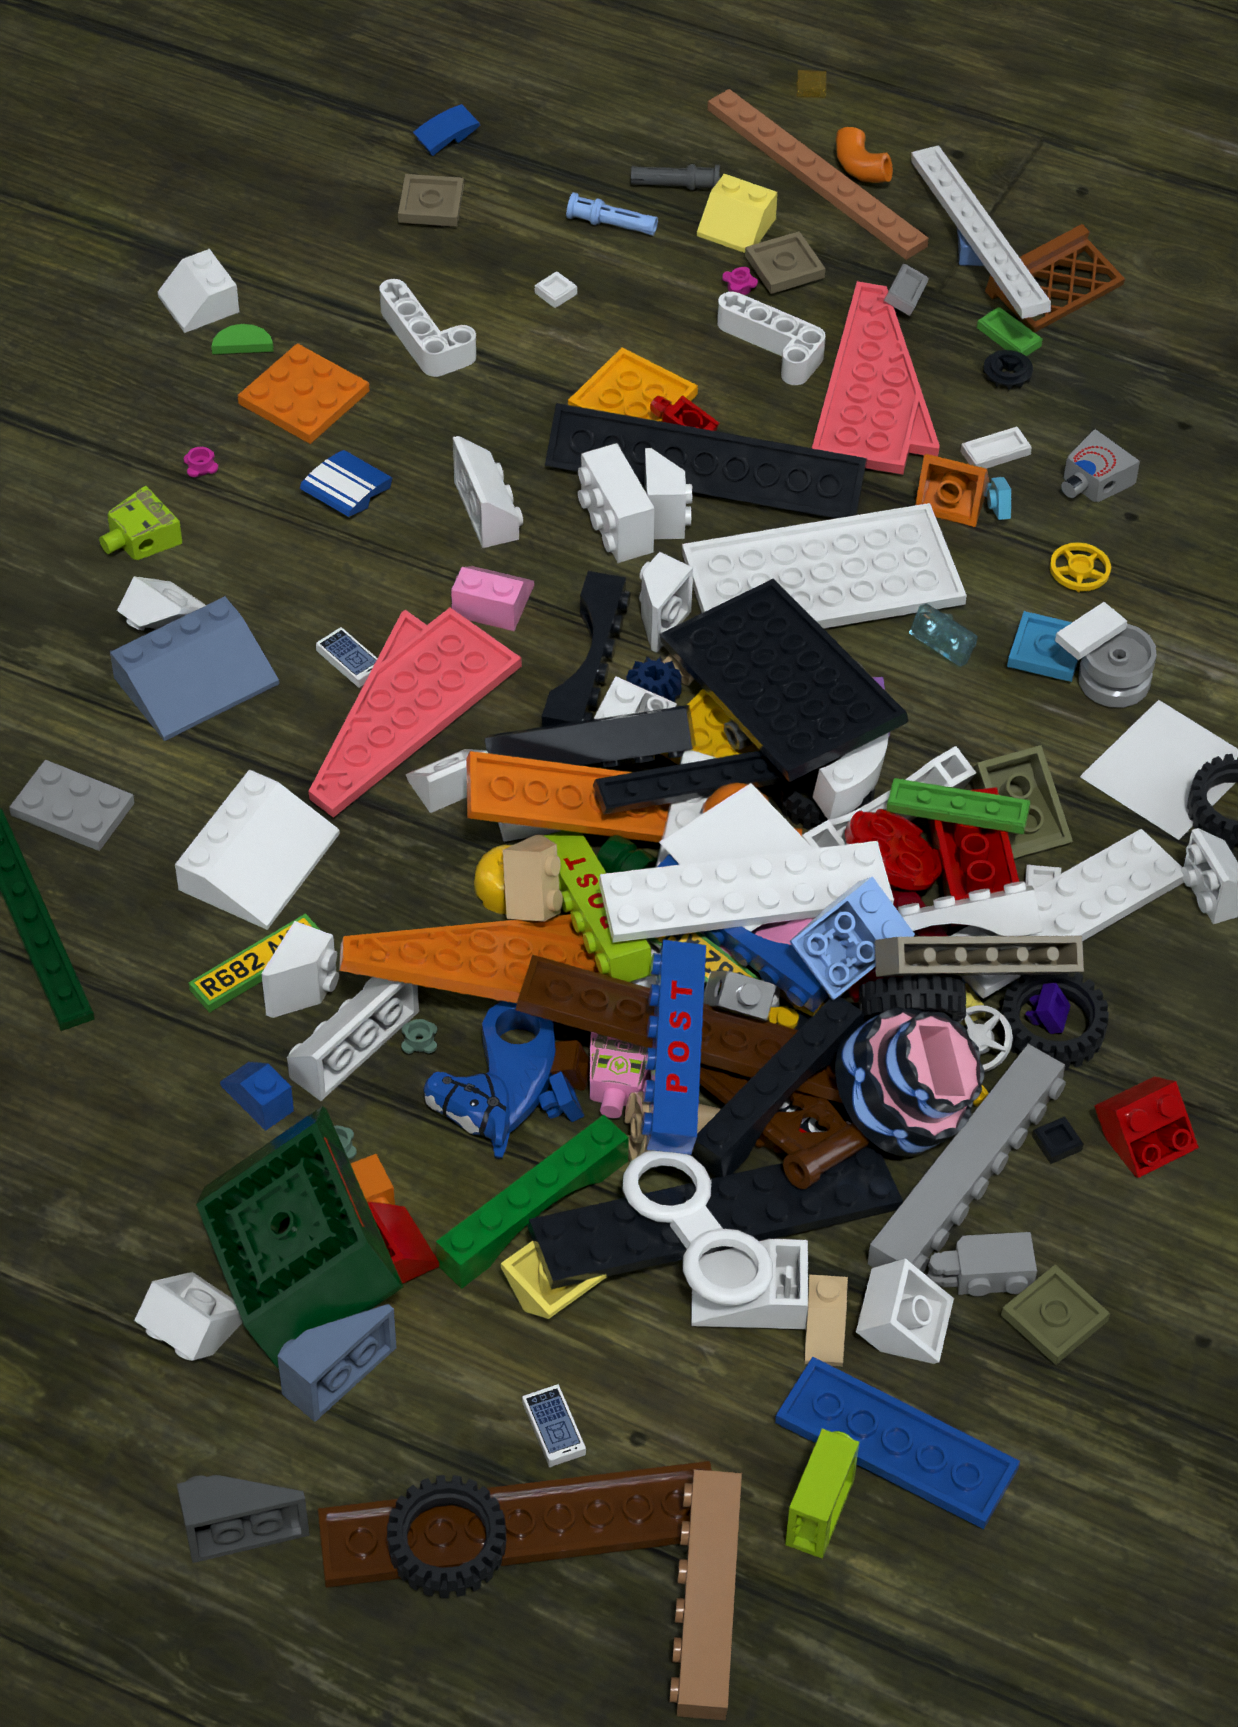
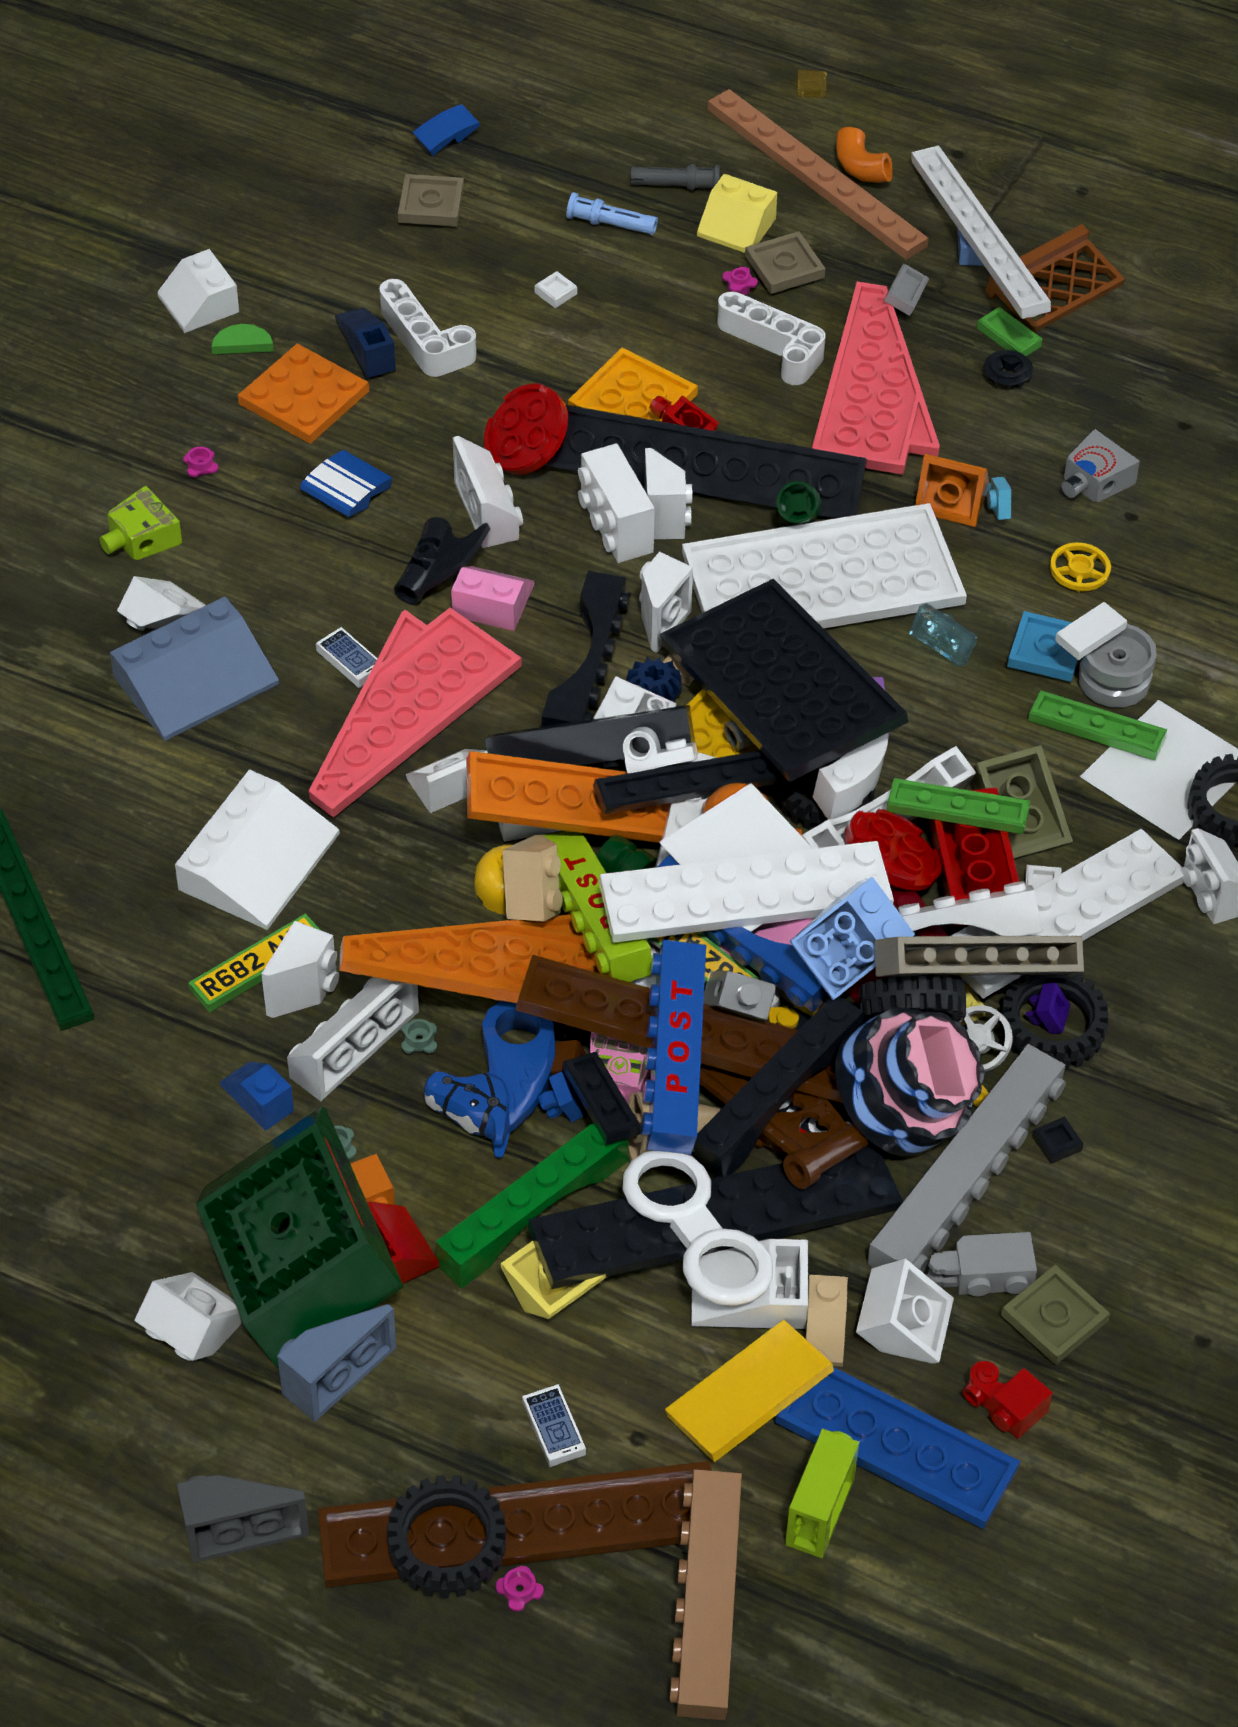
light grey plate [9,760,135,851] -> none
white tile [961,427,1032,469] -> none
red slope [1094,1076,1199,1178] -> none
none -> dark blue slope [335,307,396,378]
none -> black pin [394,517,490,605]
none -> red tile [484,383,568,475]
none -> dark pink plate [496,1566,544,1611]
none -> black tile [563,1052,641,1145]
none -> white plate [623,727,698,773]
none -> yellow tile [665,1319,834,1463]
none -> dark green wheel [776,481,822,525]
none -> red brick [963,1361,1053,1440]
none -> bright green tile [1028,690,1167,760]

